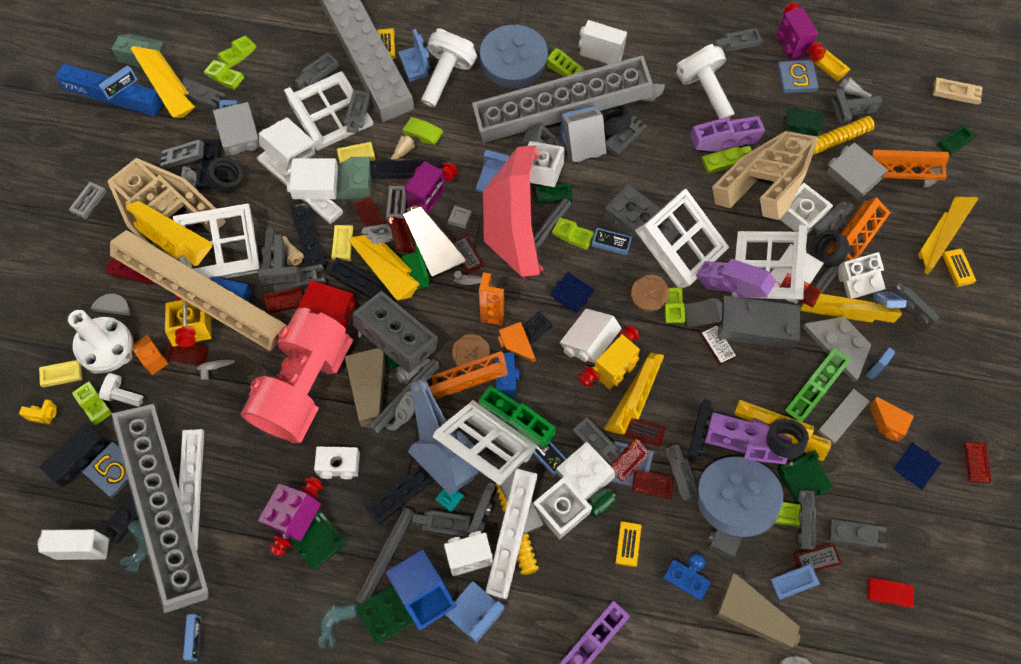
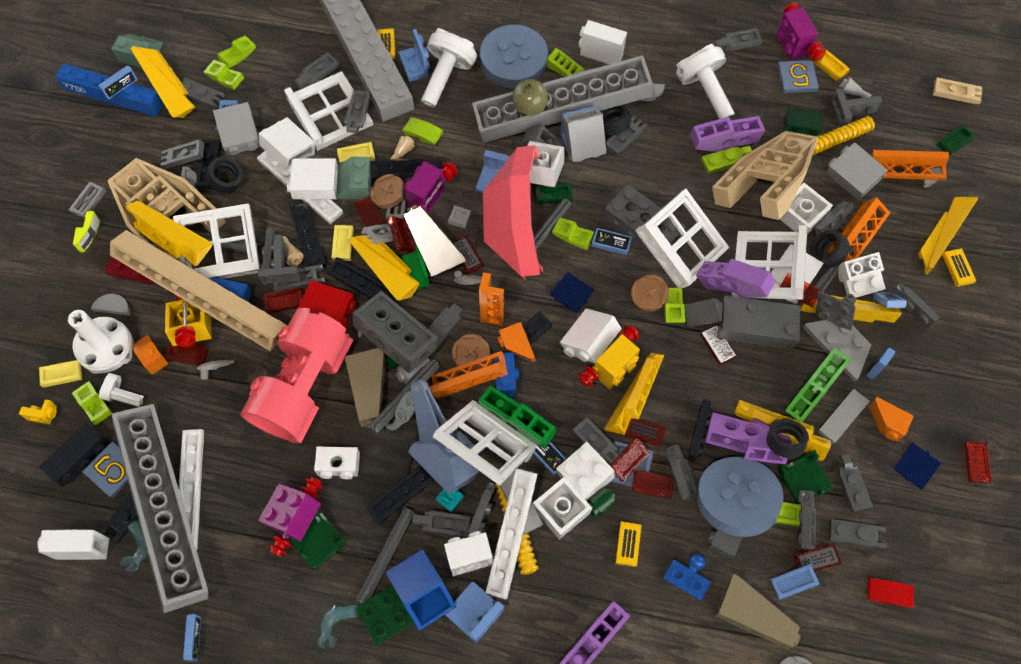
none -> slope [73,211,100,253]
none -> medium nougat tile [370,174,405,209]
none -> dark grey hinge [428,303,464,350]
none -> olive cylinder [513,79,549,116]
none -> dark grey hinge [816,291,856,331]
none -> dark grey hinge [837,454,873,513]

